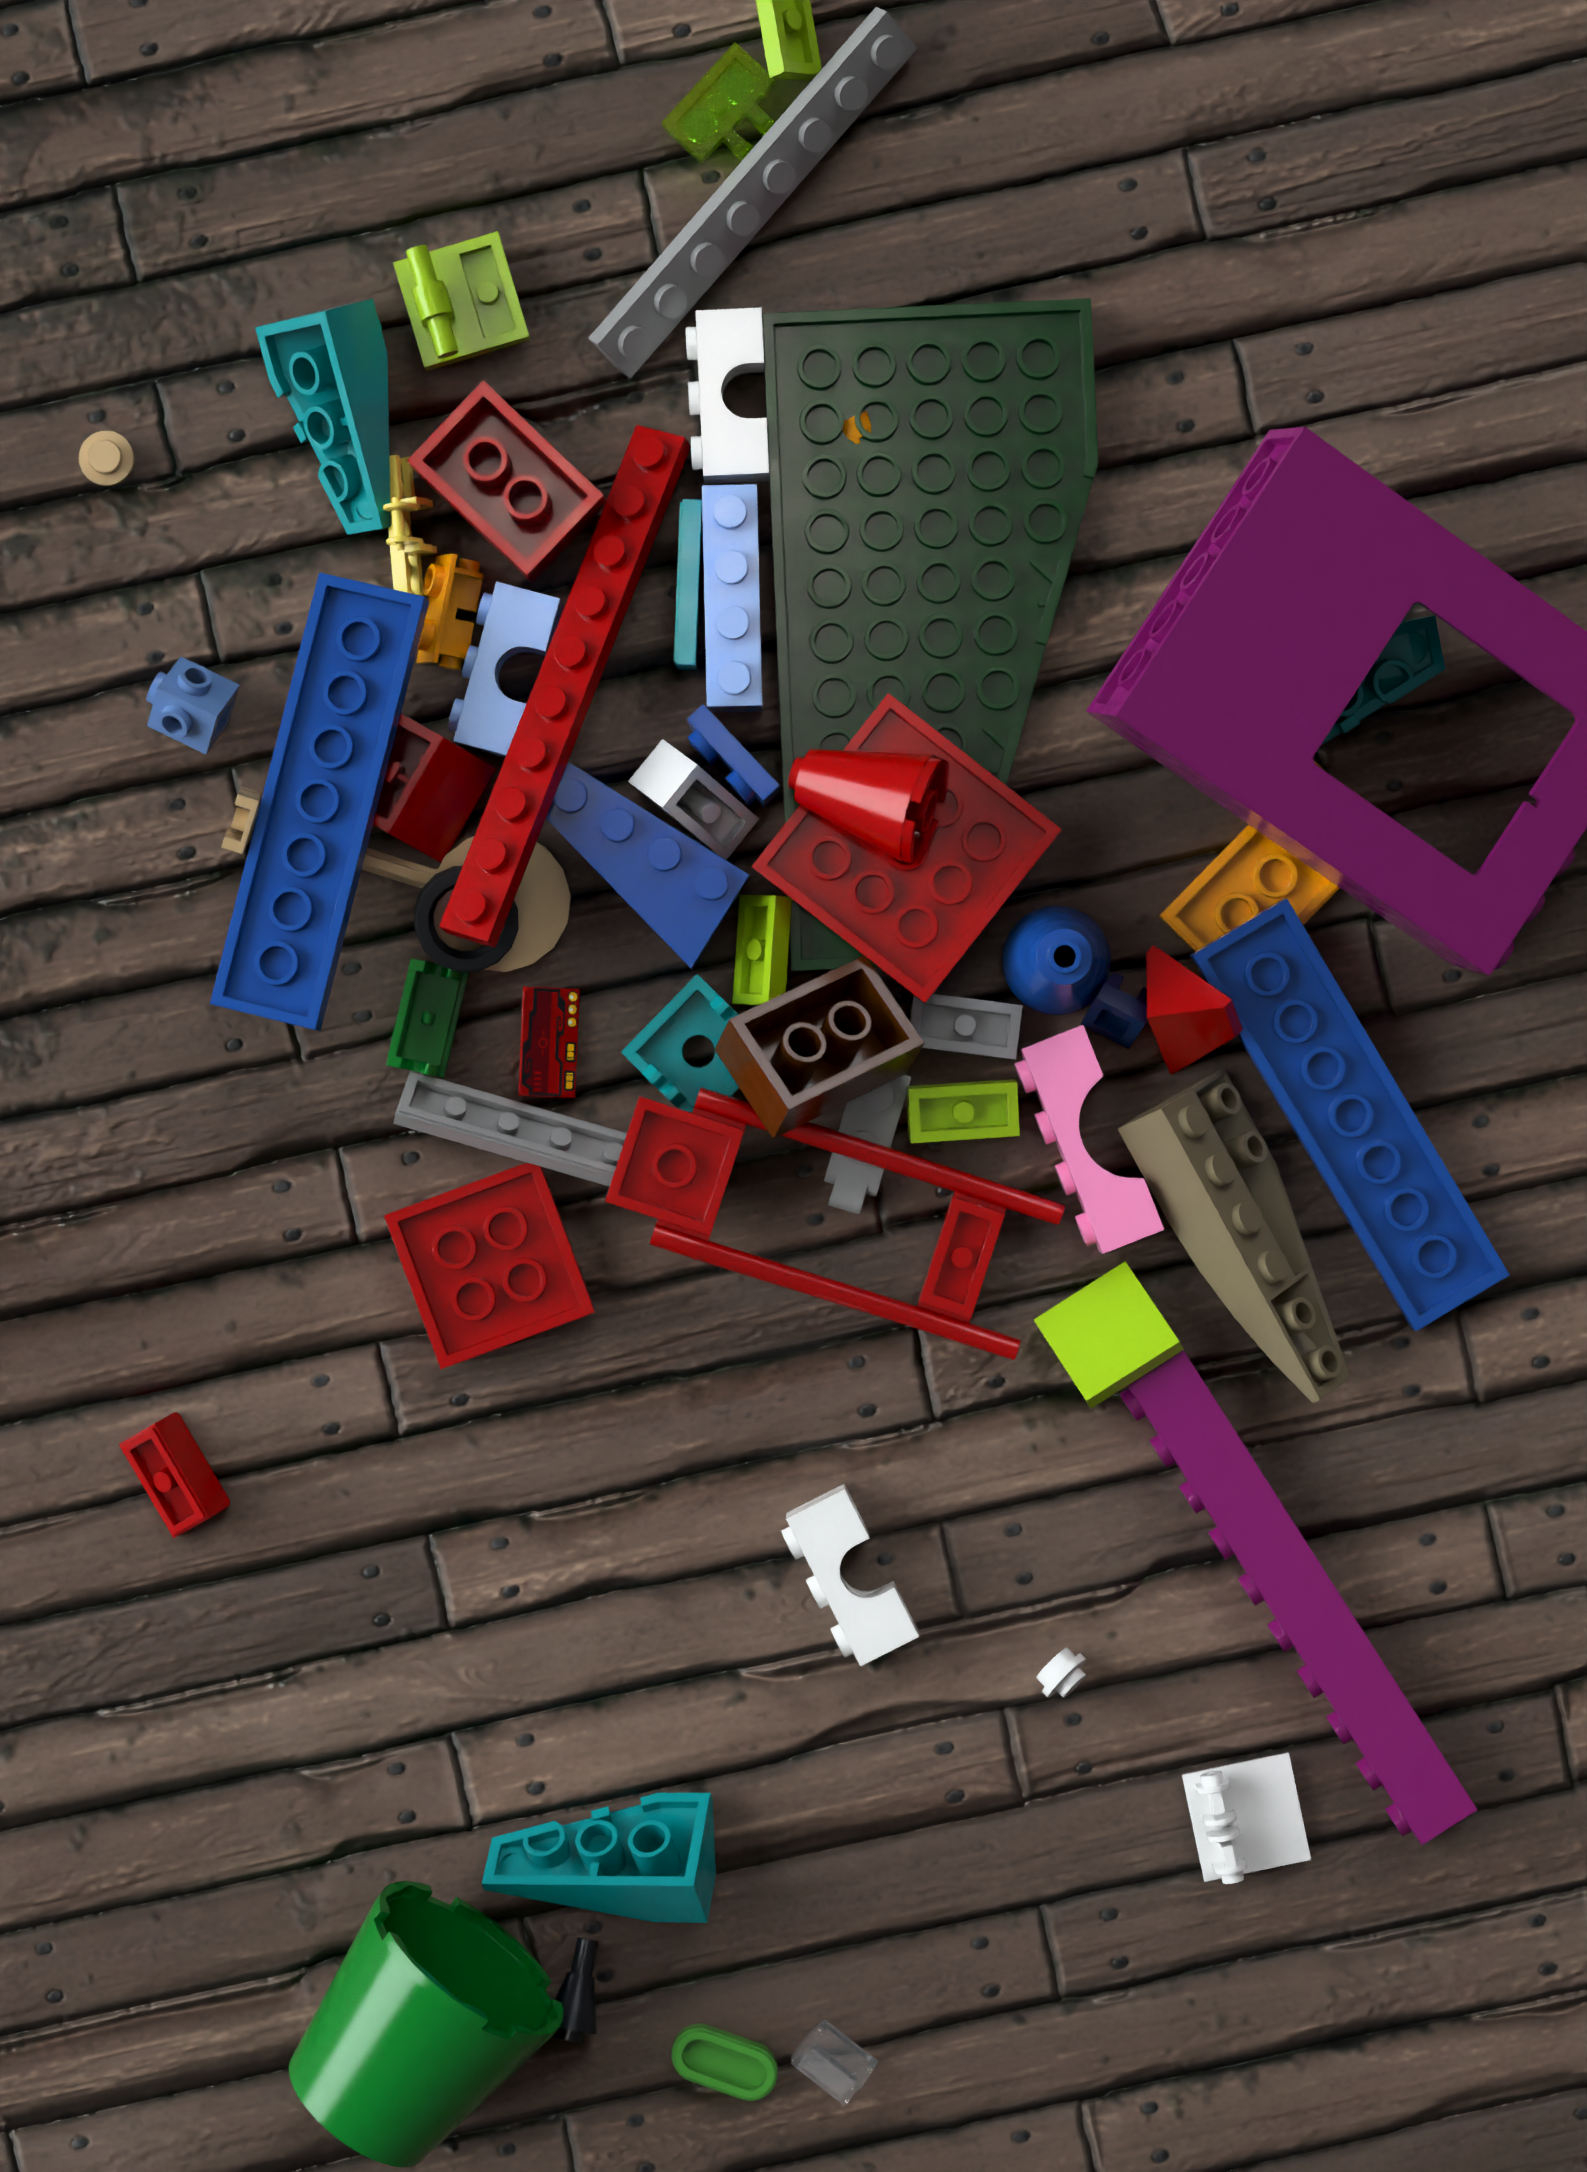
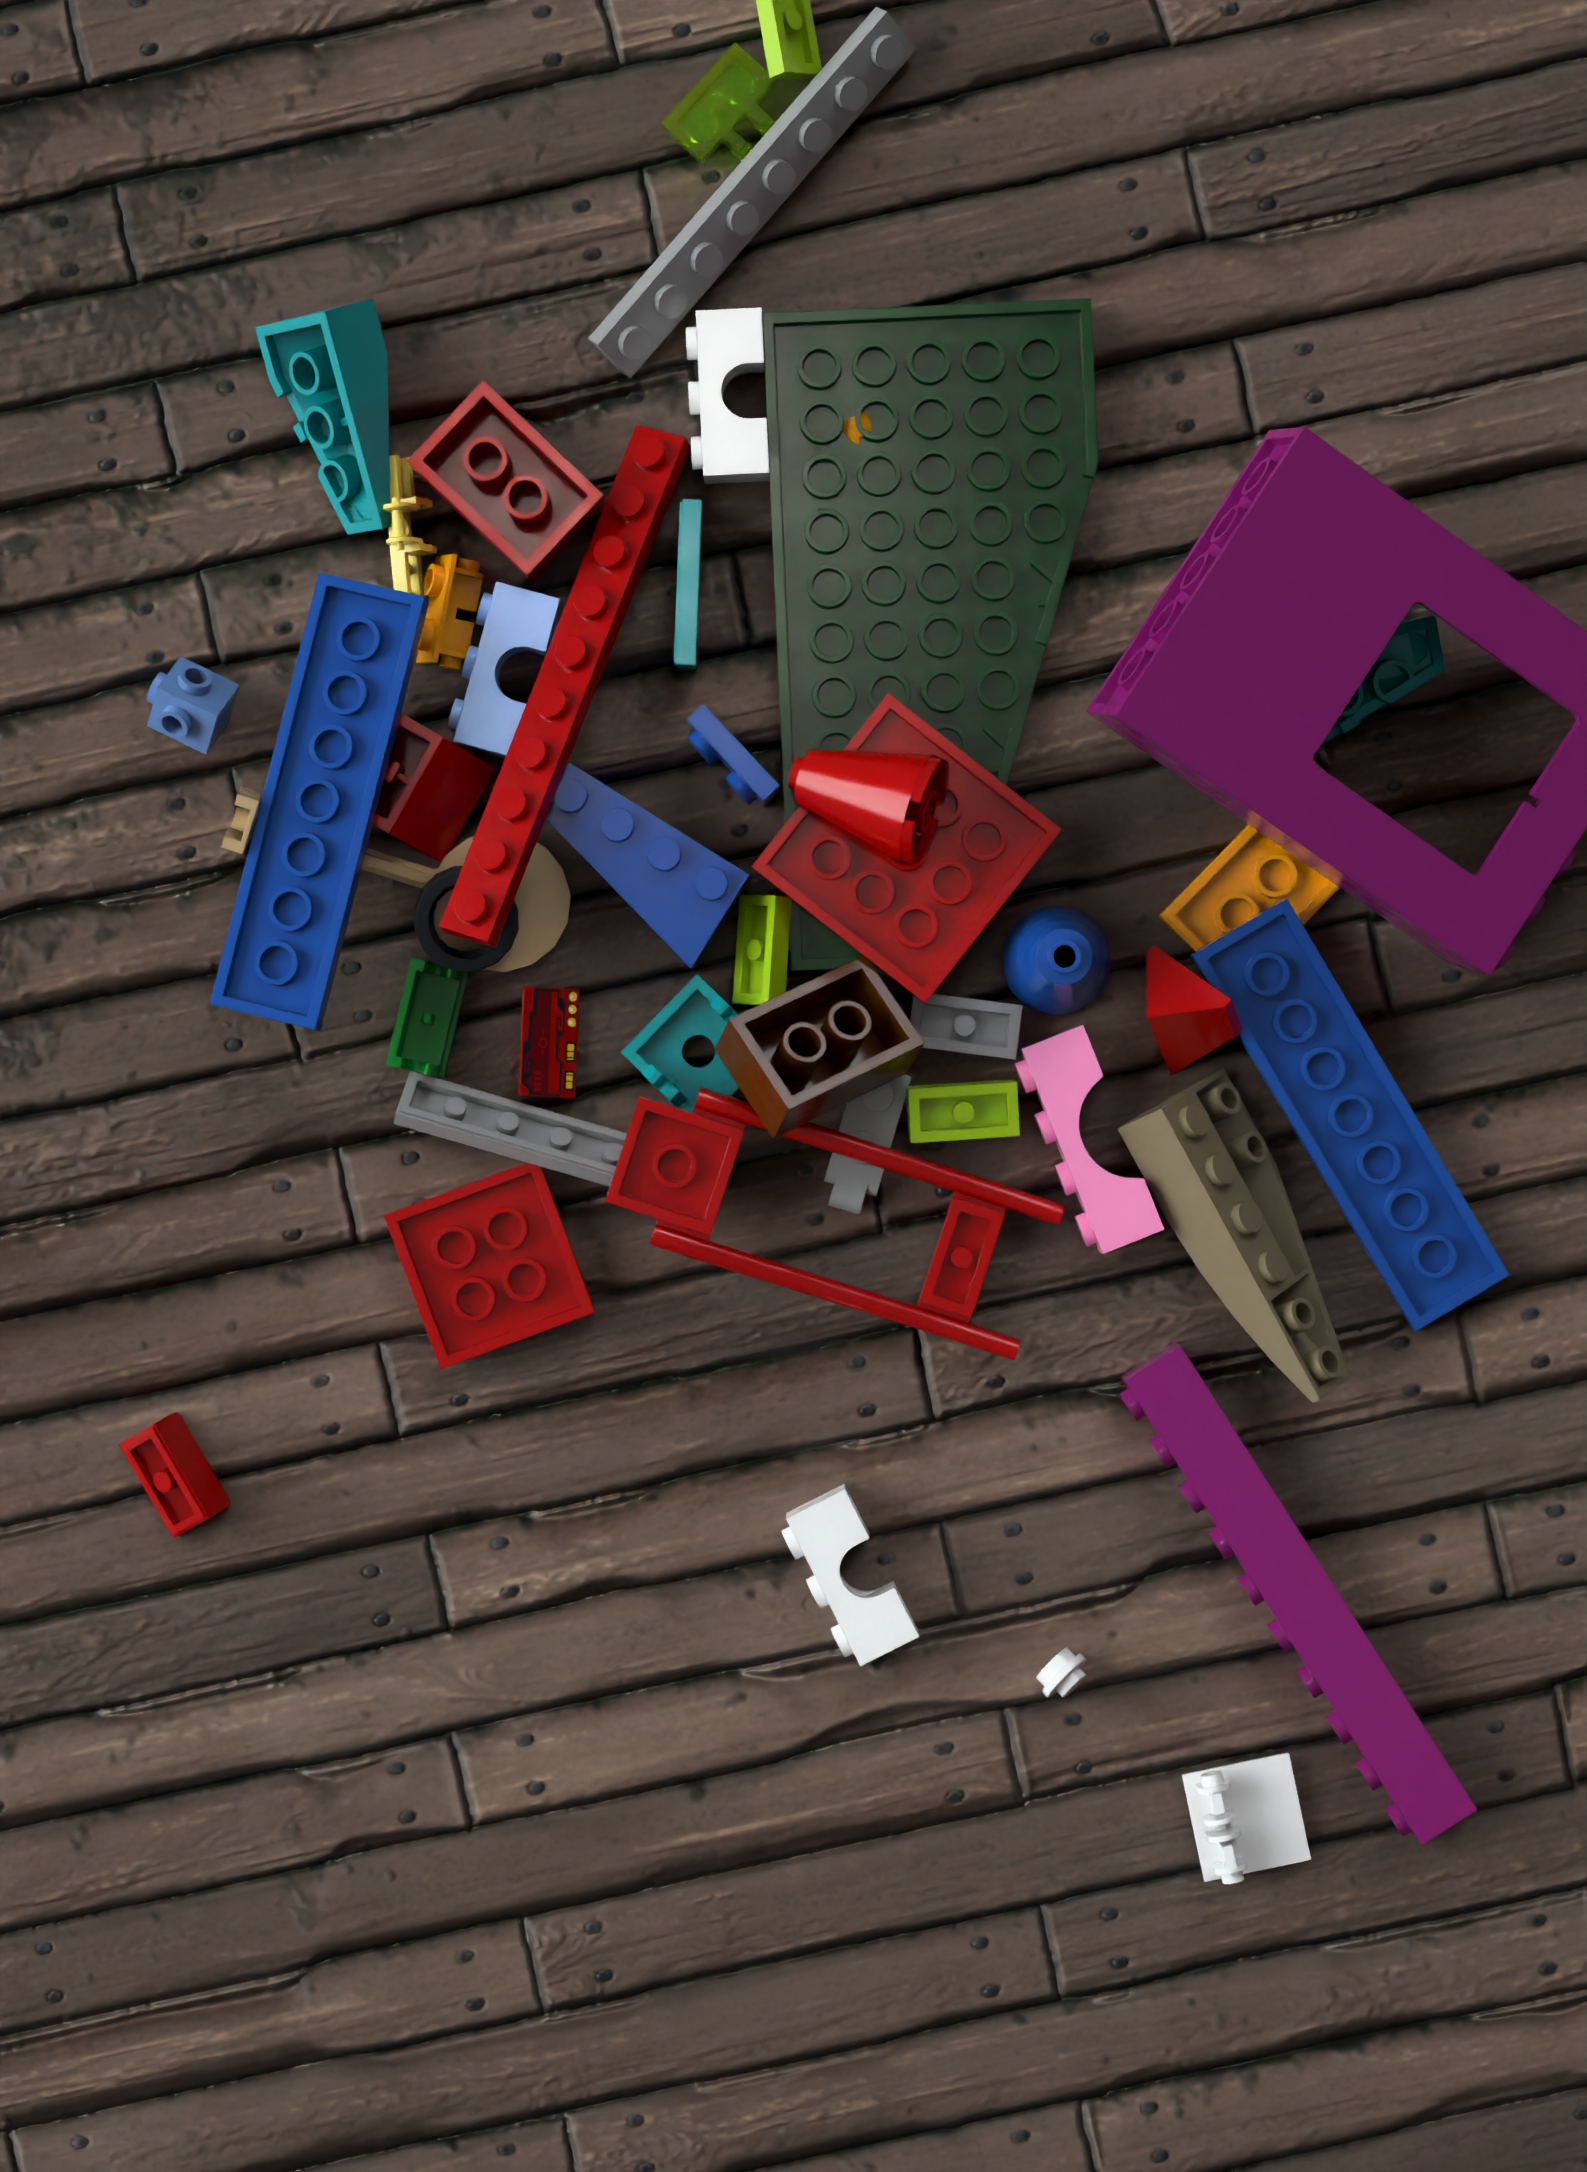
tan plate [79,431,135,486] -> none
green cone [289,1881,563,2167] -> none
lime plate [393,231,531,371] -> none
teal wedge [482,1793,716,1923] -> none
black cone [552,1937,599,2043] -> none
white slope [628,739,759,860] -> none
bright green tile [672,2023,778,2101] -> none
light blue arch [702,484,763,713] -> none
clear piece [791,2020,879,2106] -> none
lime tile [1034,1261,1184,1409] -> none
dark blue tile [1080,972,1148,1049] -> none

